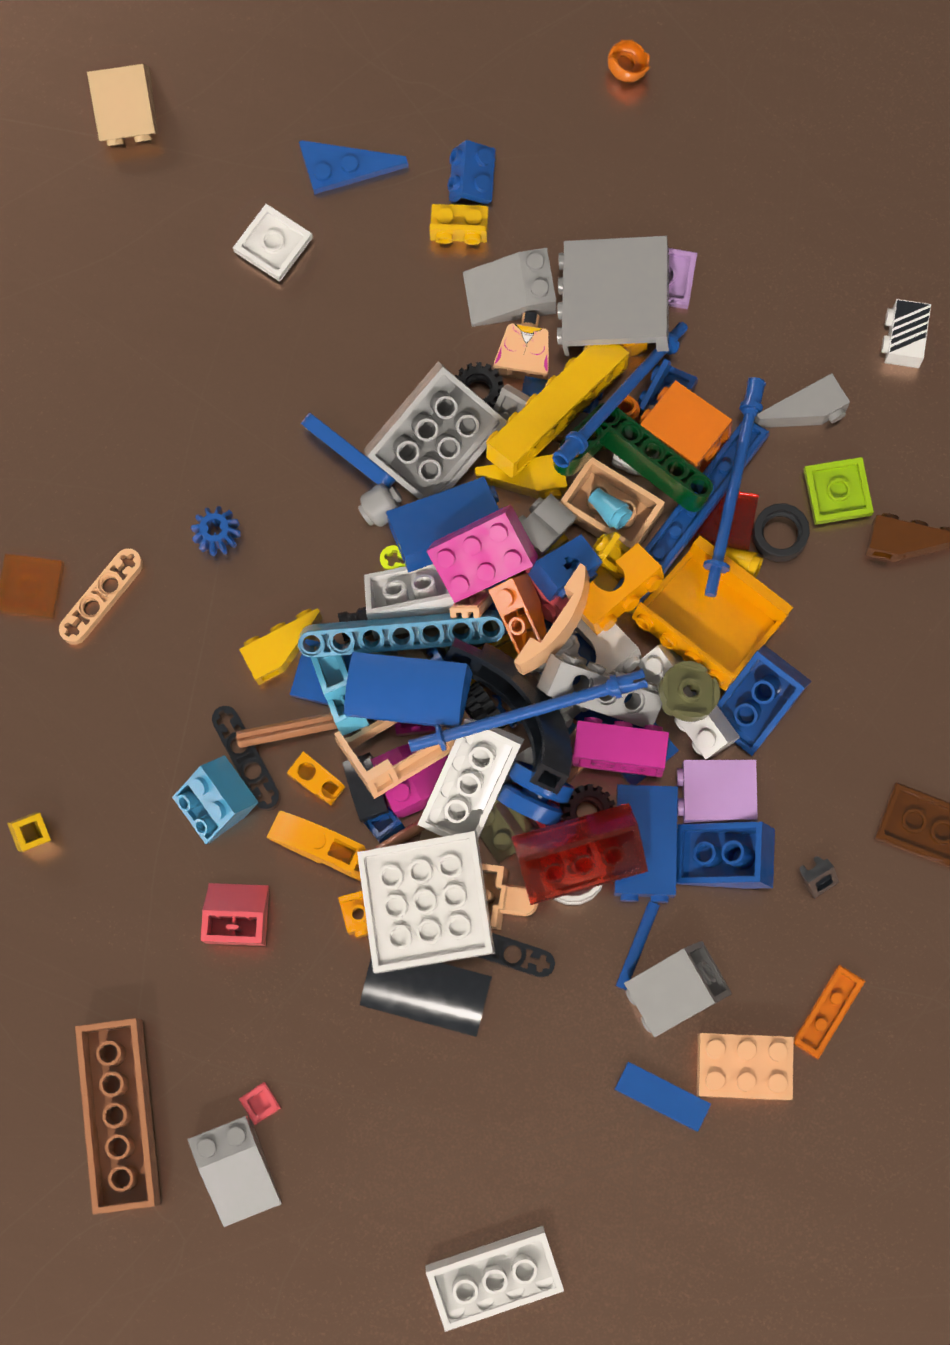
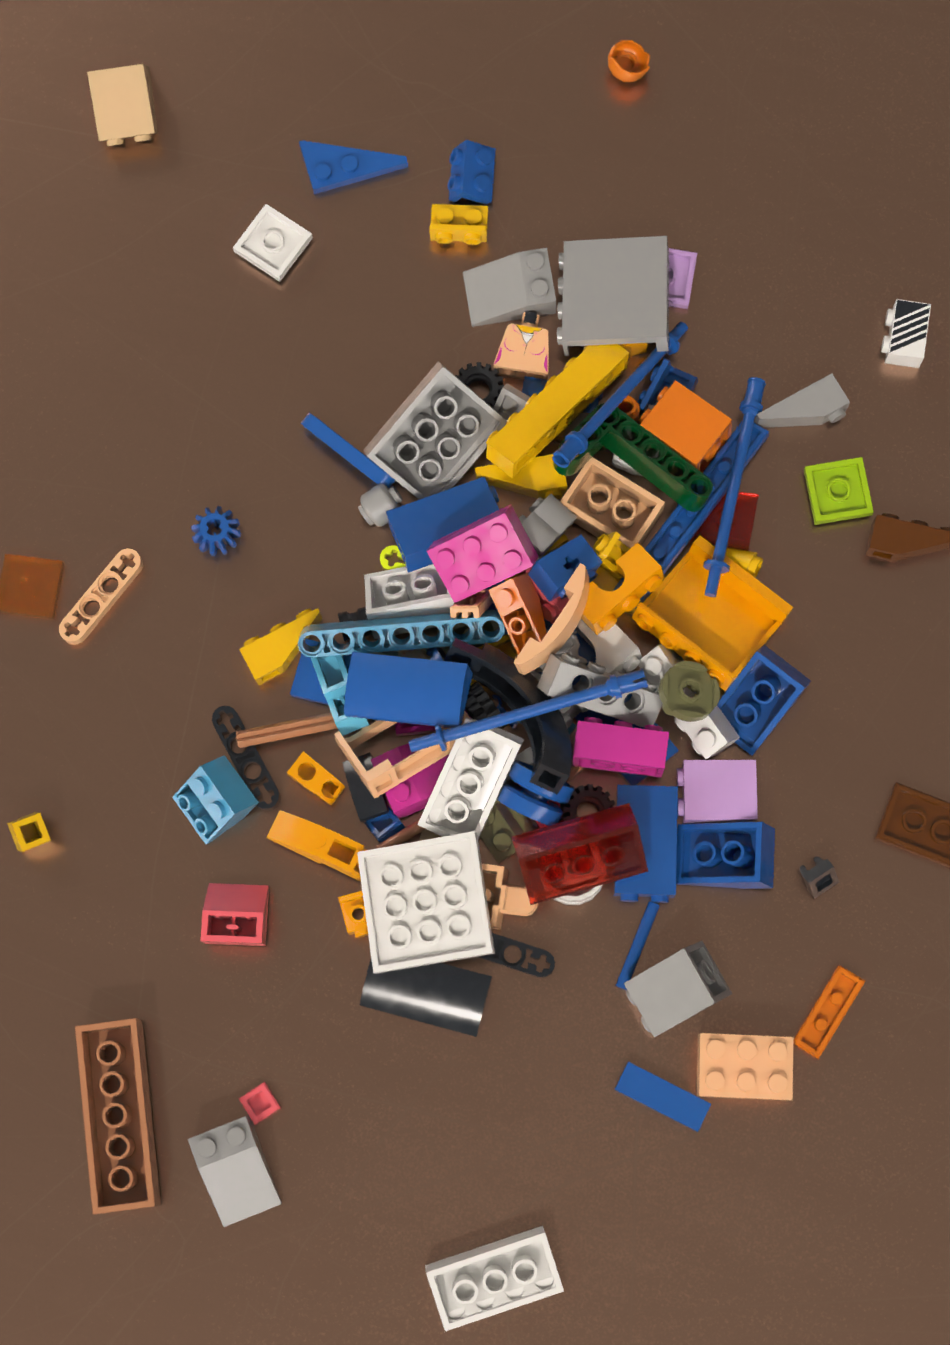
medium azure cone [588,488,632,530] -> none
black tyre [752,503,810,562] -> none

